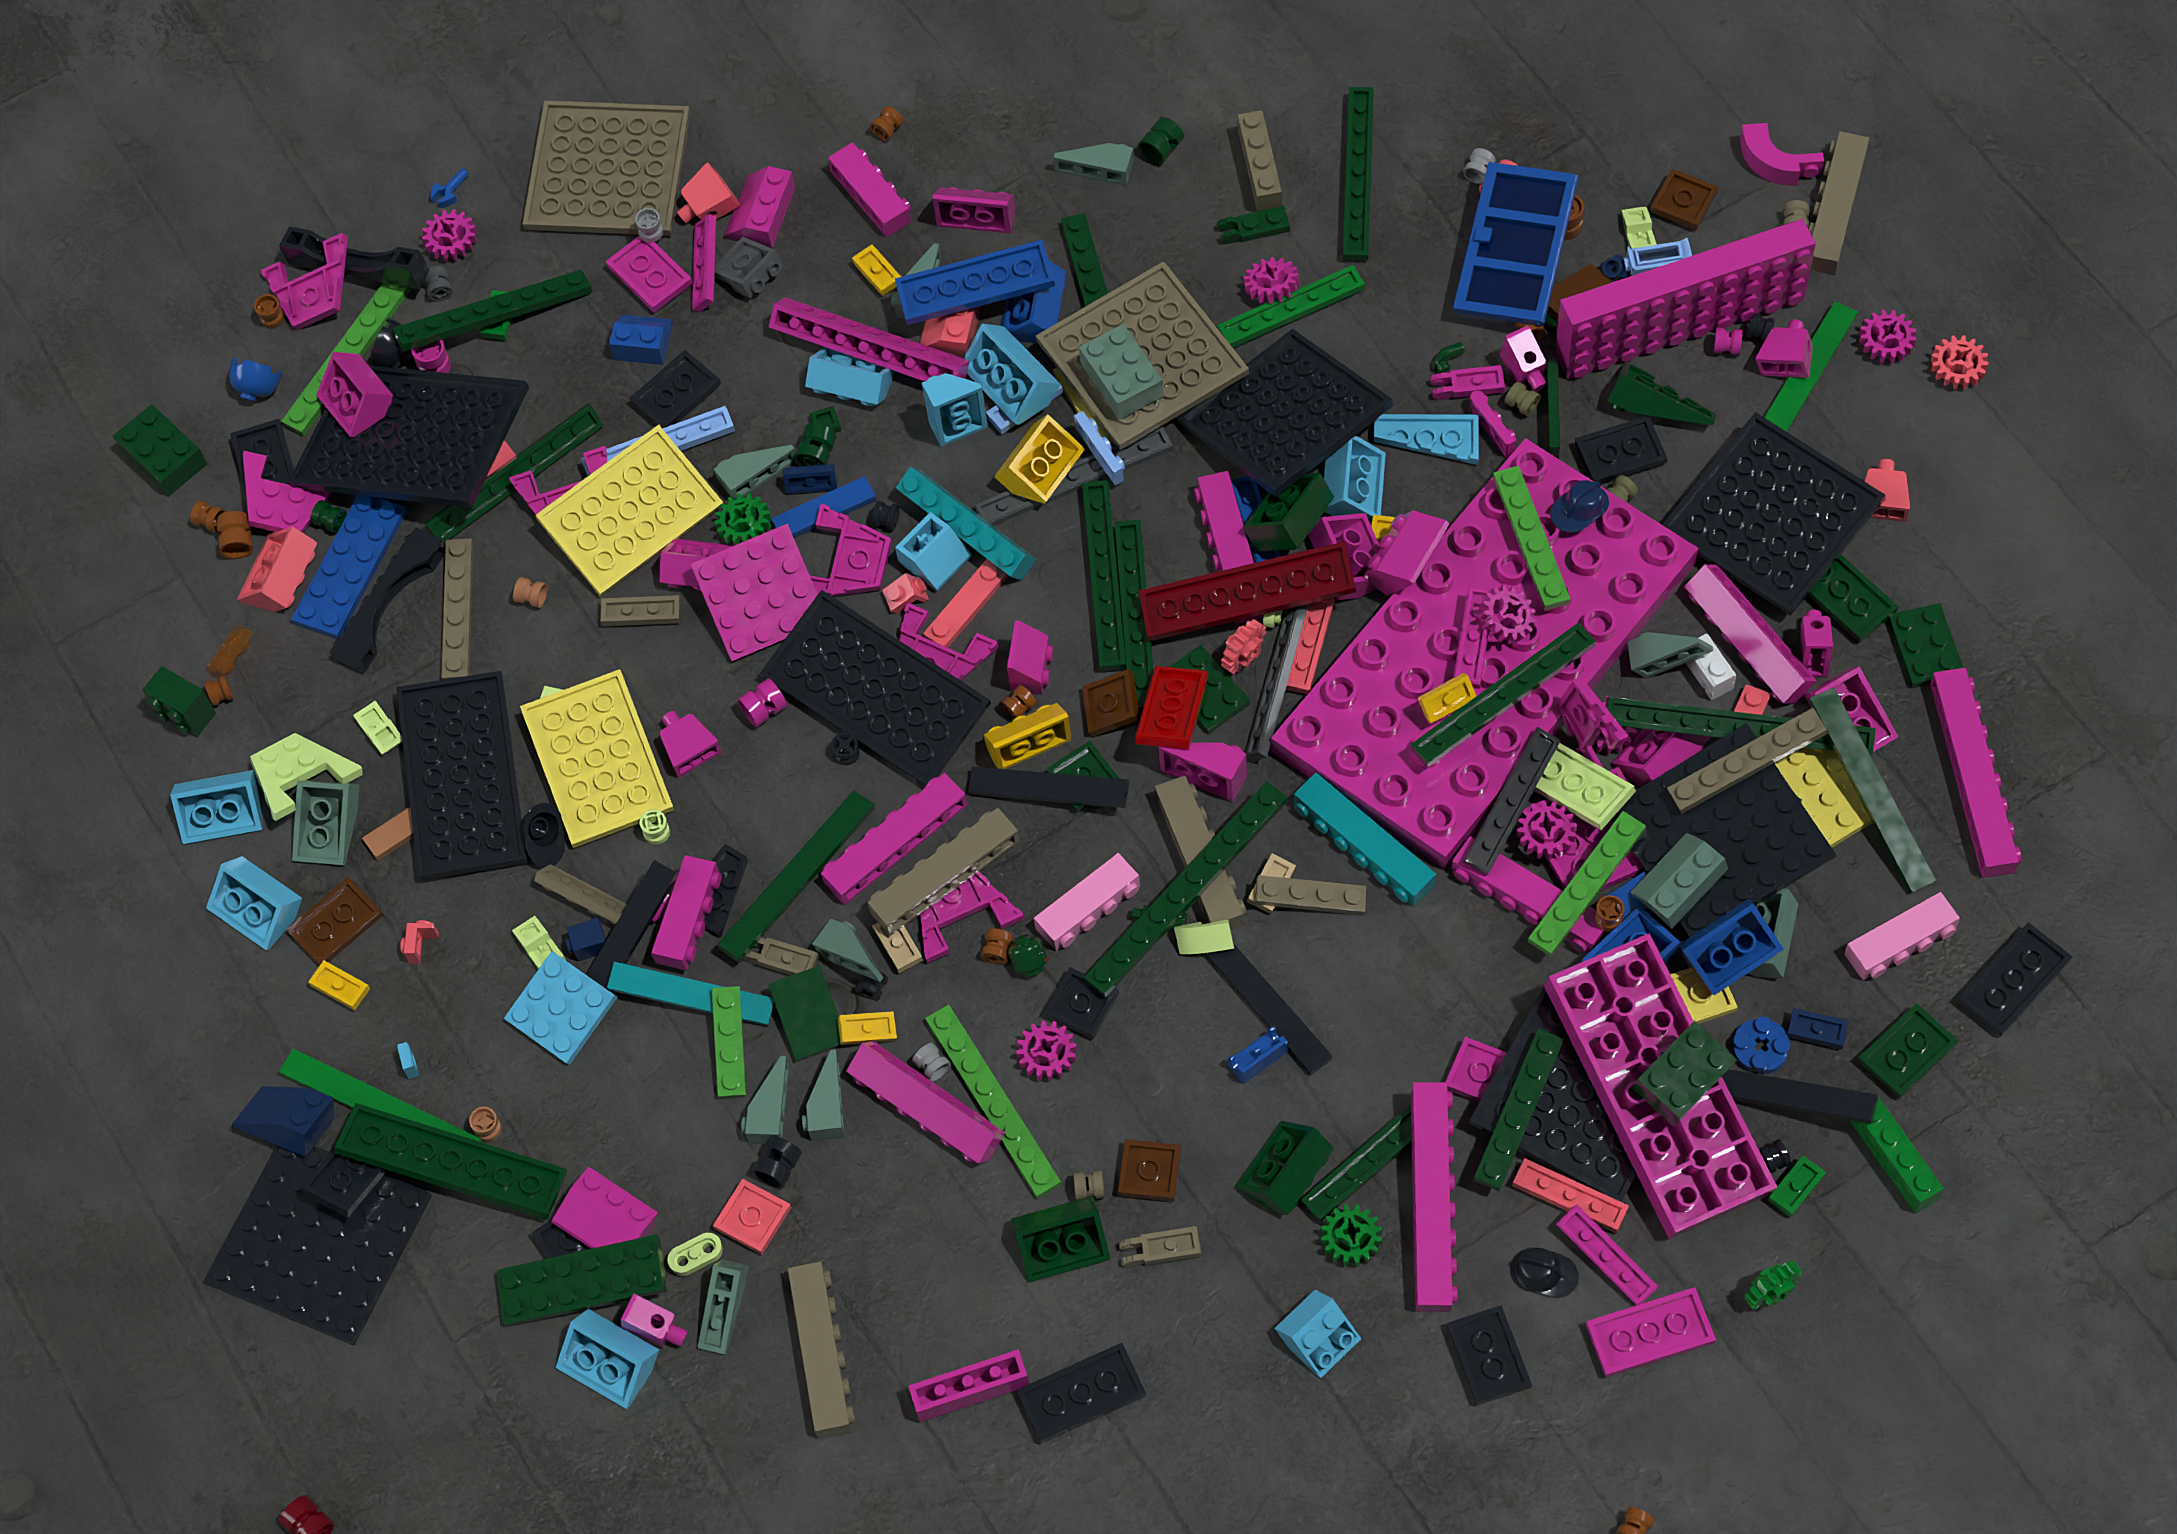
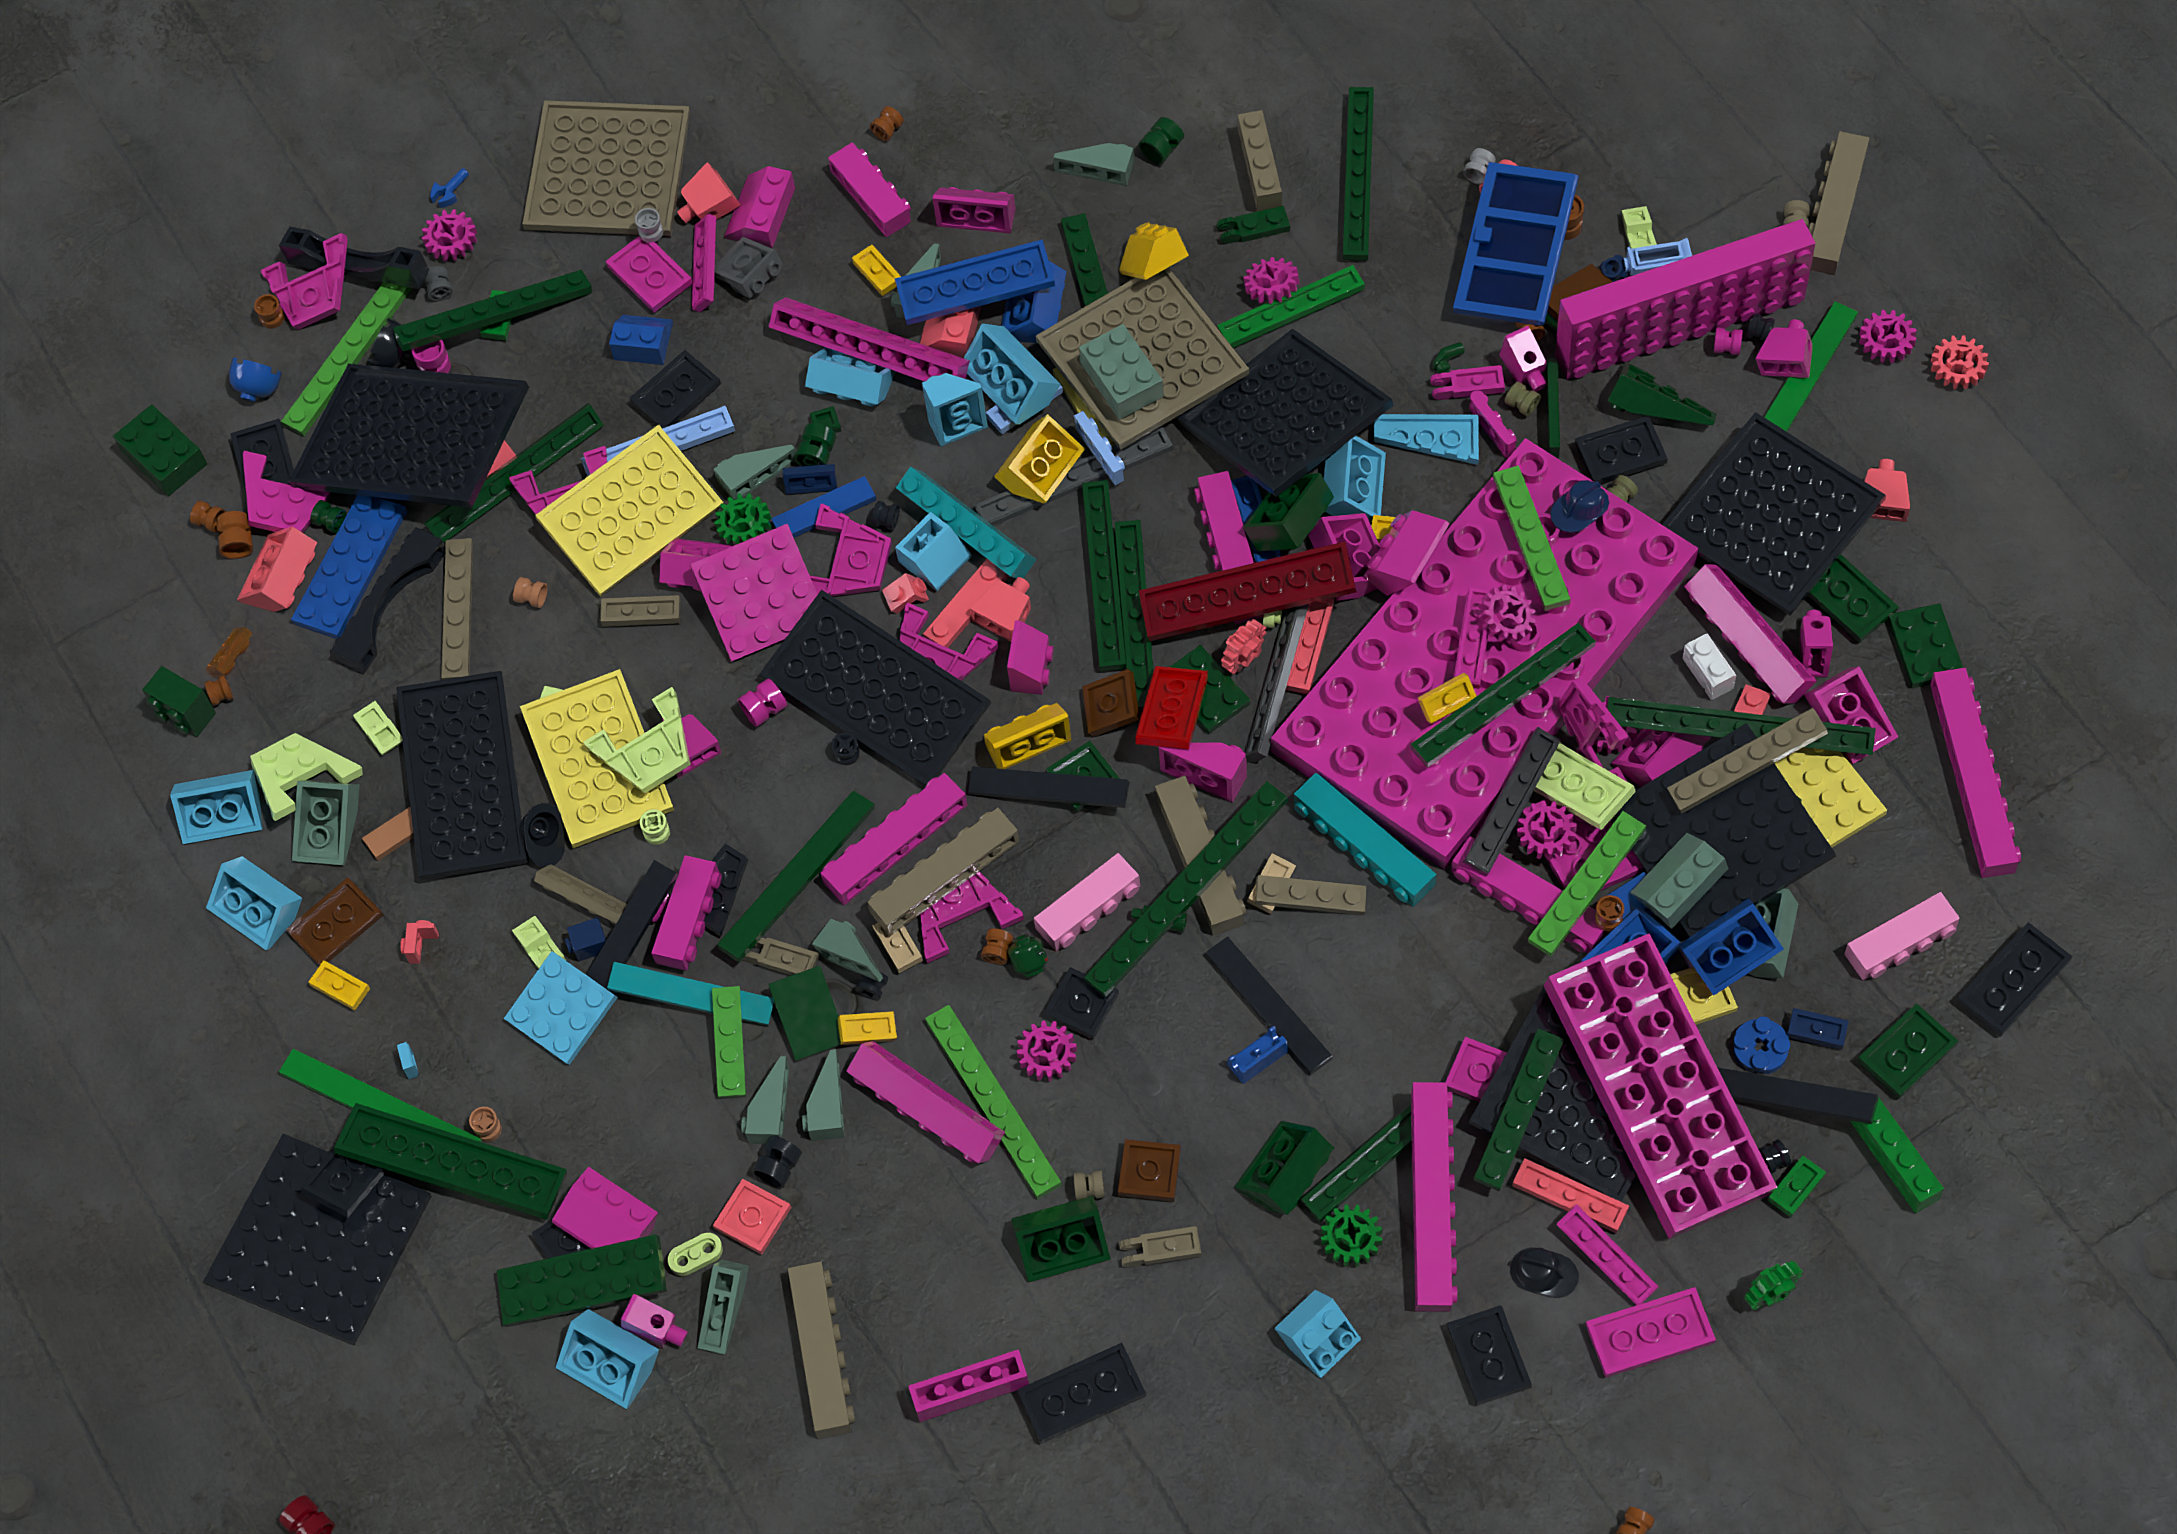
dark blue slope [232,1086,334,1157] -> none
dark pink slope [316,352,393,437] -> none
light grey wheel [912,1043,951,1082] -> none
dark orange wheel [1000,685,1037,720] -> none
yellowish green slope [1174,919,1234,954] -> none
sand green slope [1628,632,1713,678] -> none
dark green brick [1632,1021,1737,1127] -> none
reddish brown plate [1650,169,1718,231] -> none
dark pink arch [1740,123,1824,186] -> none
dark green tile [1808,687,1936,894] -> none
none -> yellowish green wing [583,687,690,793]
none -> coral torso [970,577,1031,642]
none -> yellow slope [1119,222,1189,280]

